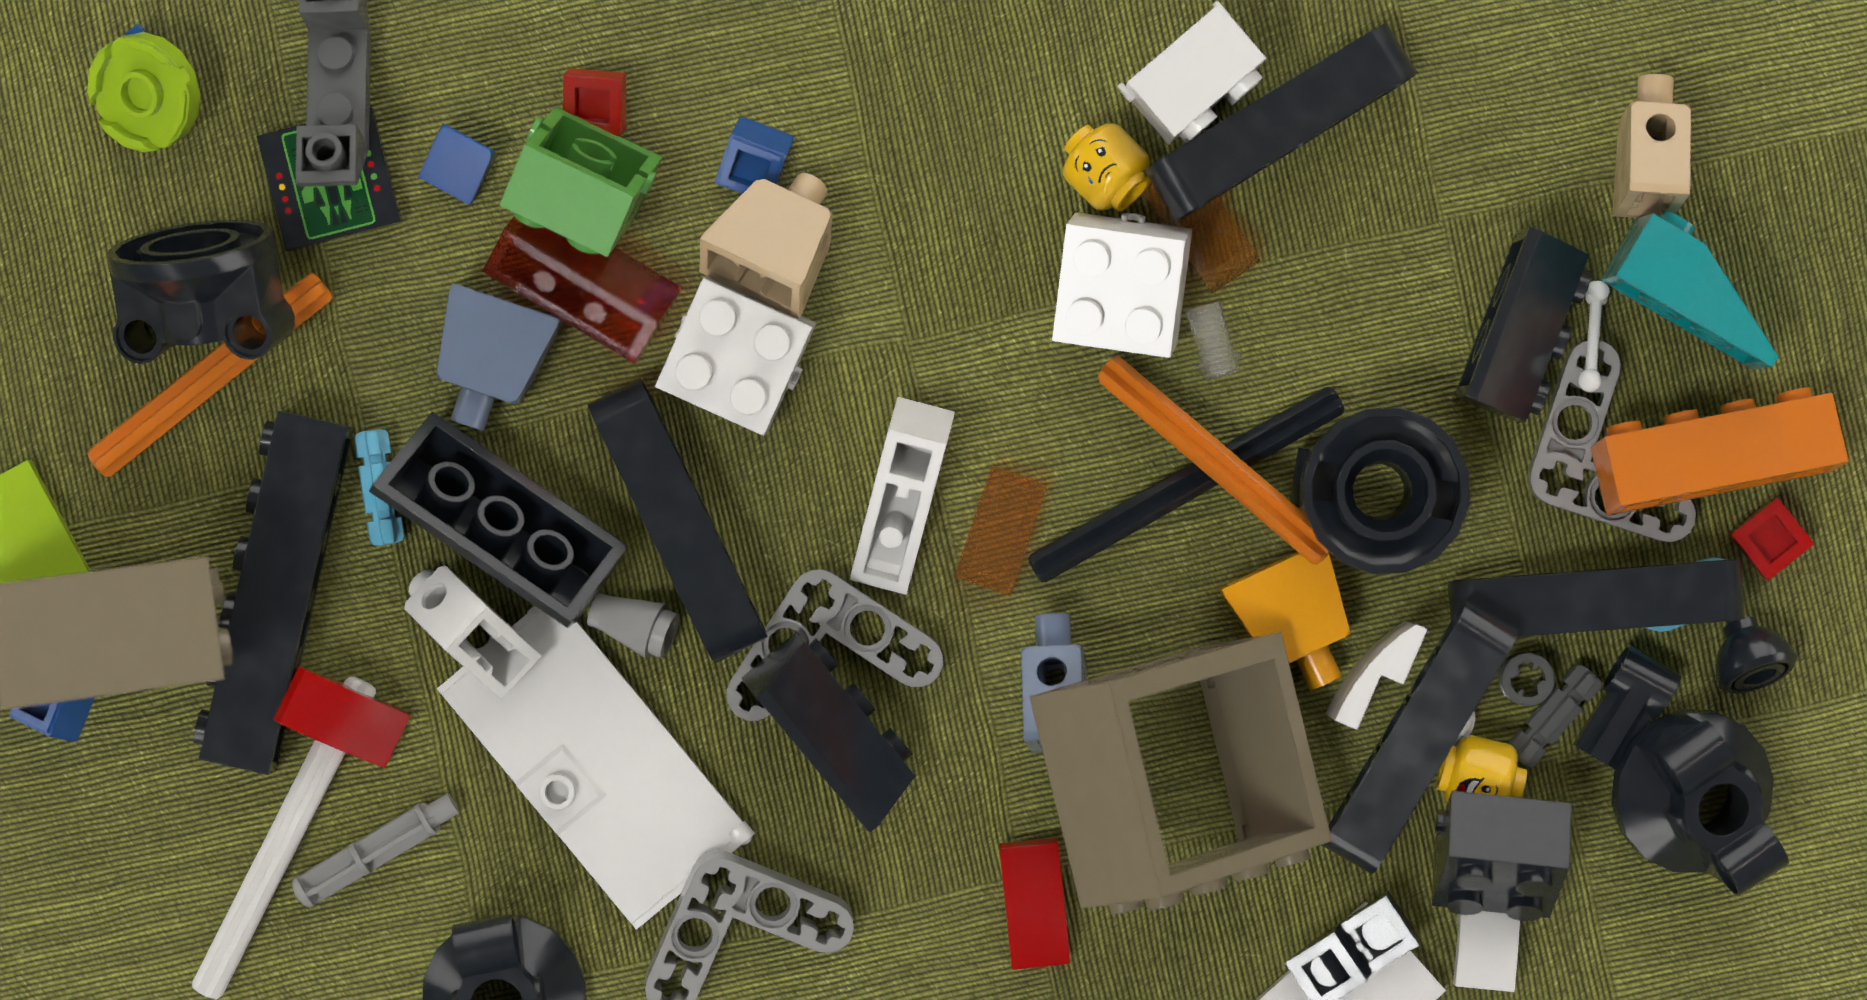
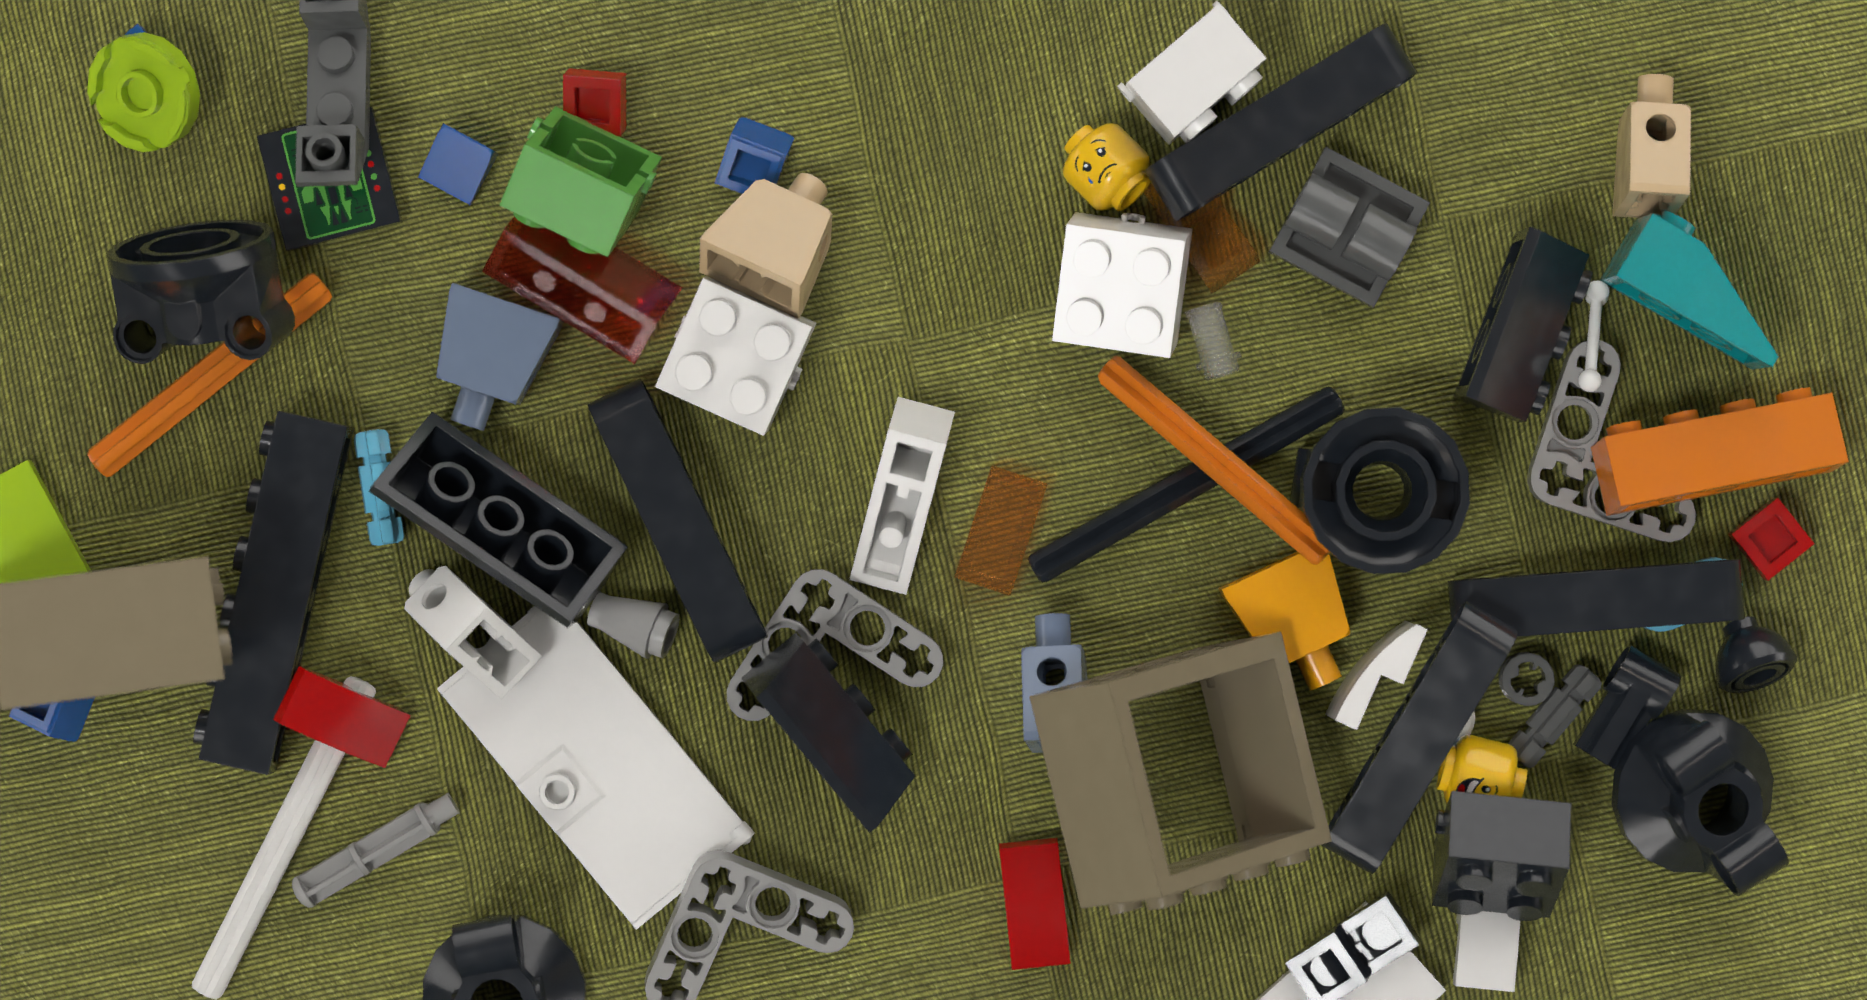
none -> dark grey plate [1268,147,1430,308]

